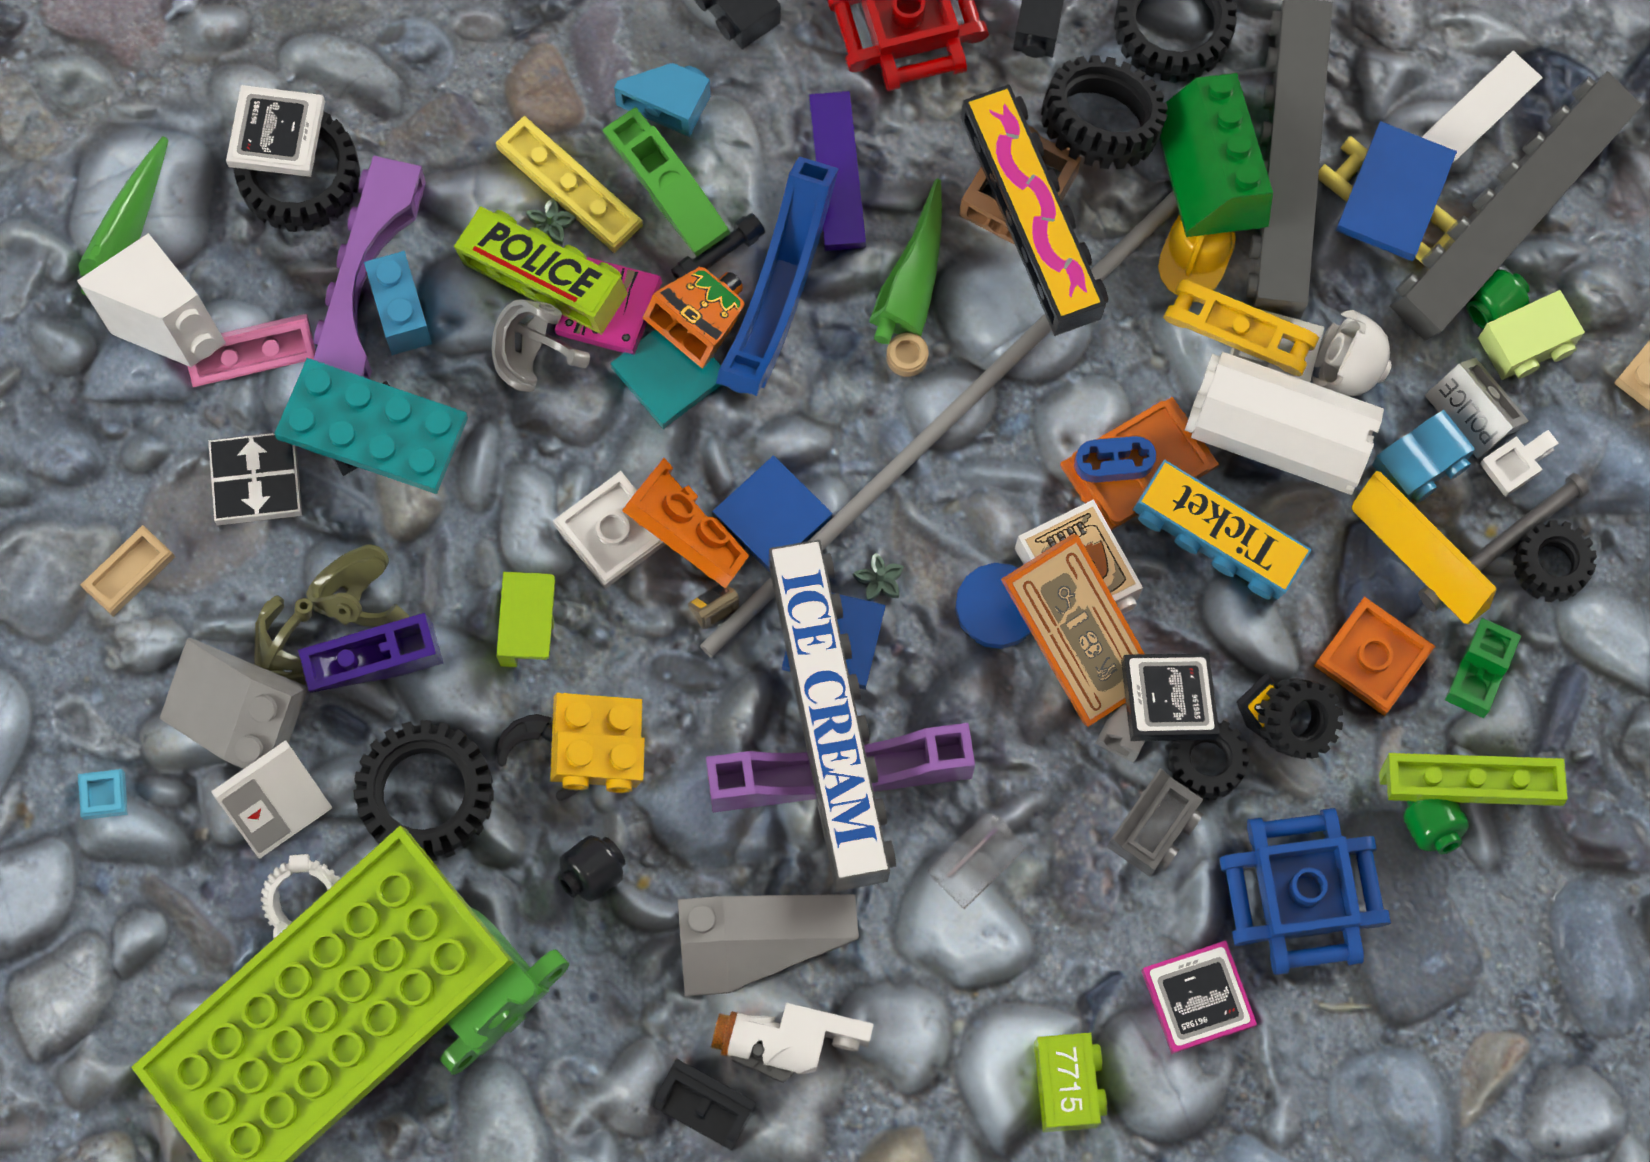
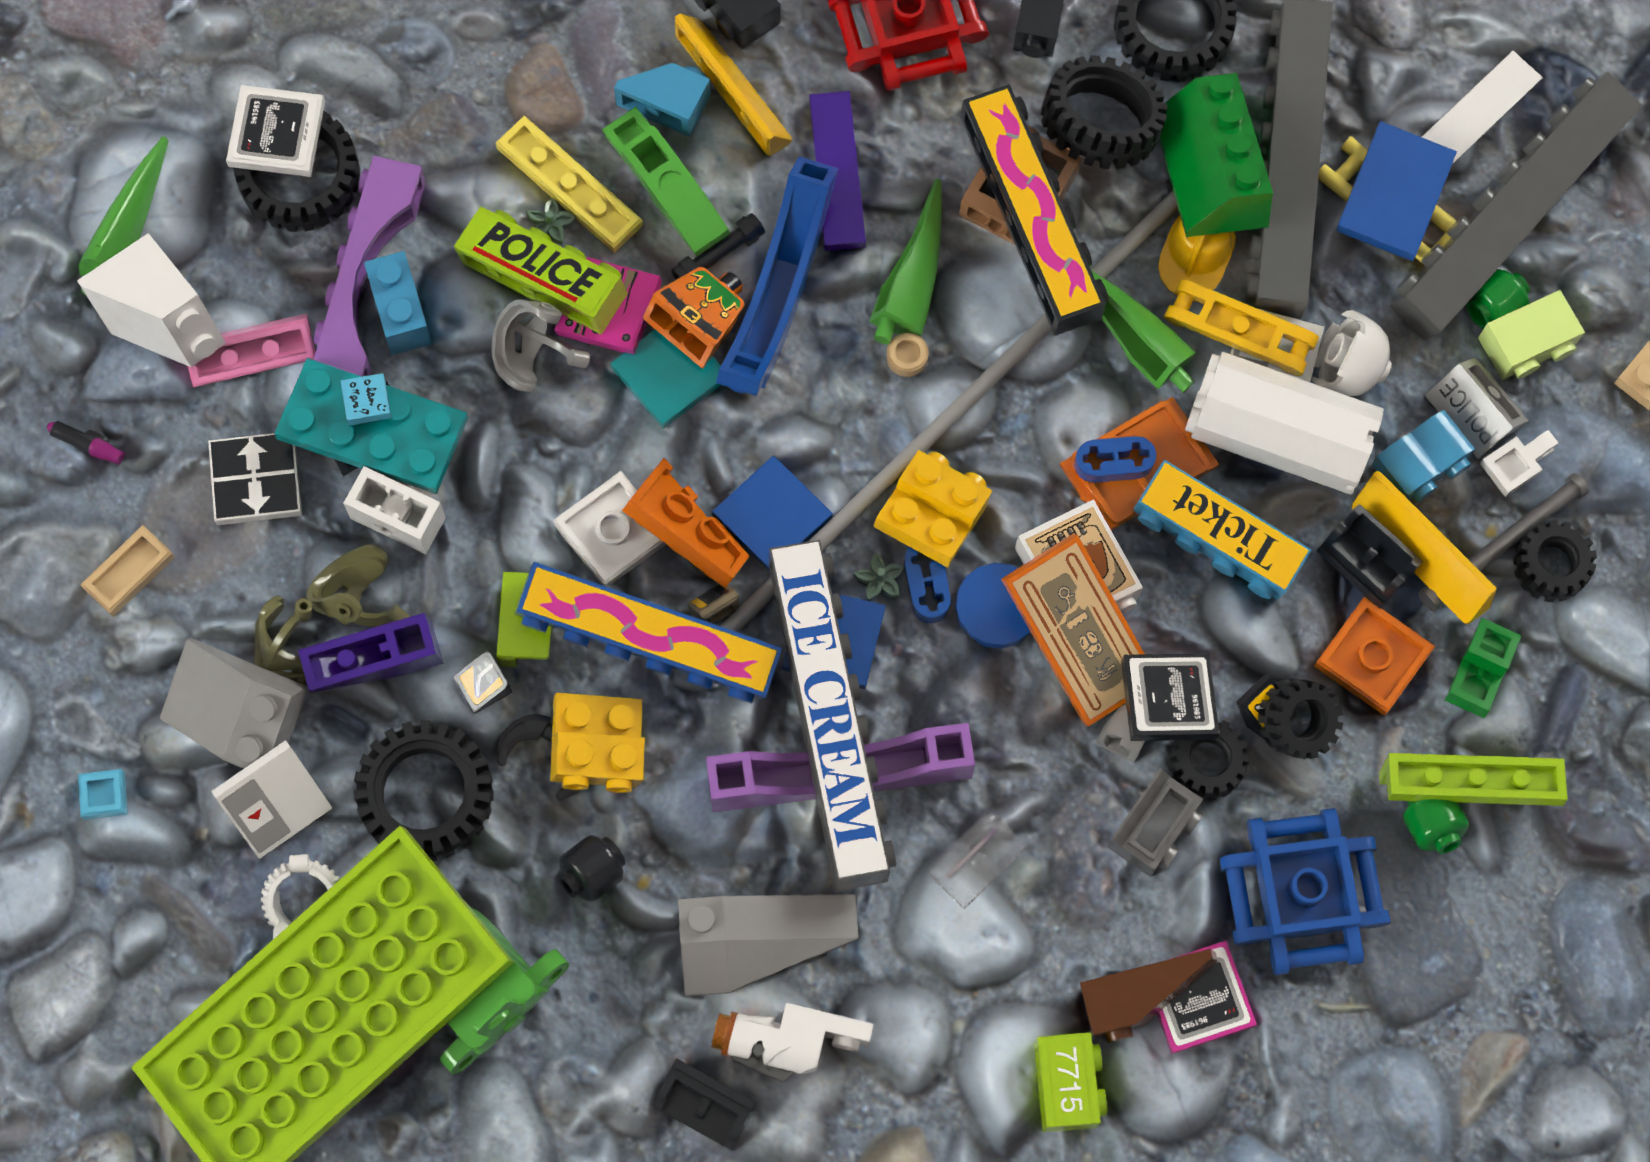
none -> piece [47,421,125,465]
none -> medium azure tile [340,373,391,426]
none -> white brick [344,466,446,554]
none -> slope [453,650,513,714]
none -> brick [514,562,782,704]
none -> yellow slope [675,13,792,157]
none -> yellow plate [873,450,993,568]
none -> blue beam [904,547,951,623]
none -> reddish brown slope [1080,949,1218,1043]
none -> bright green piece [1091,270,1197,393]
none -> black hinge [1316,504,1423,609]

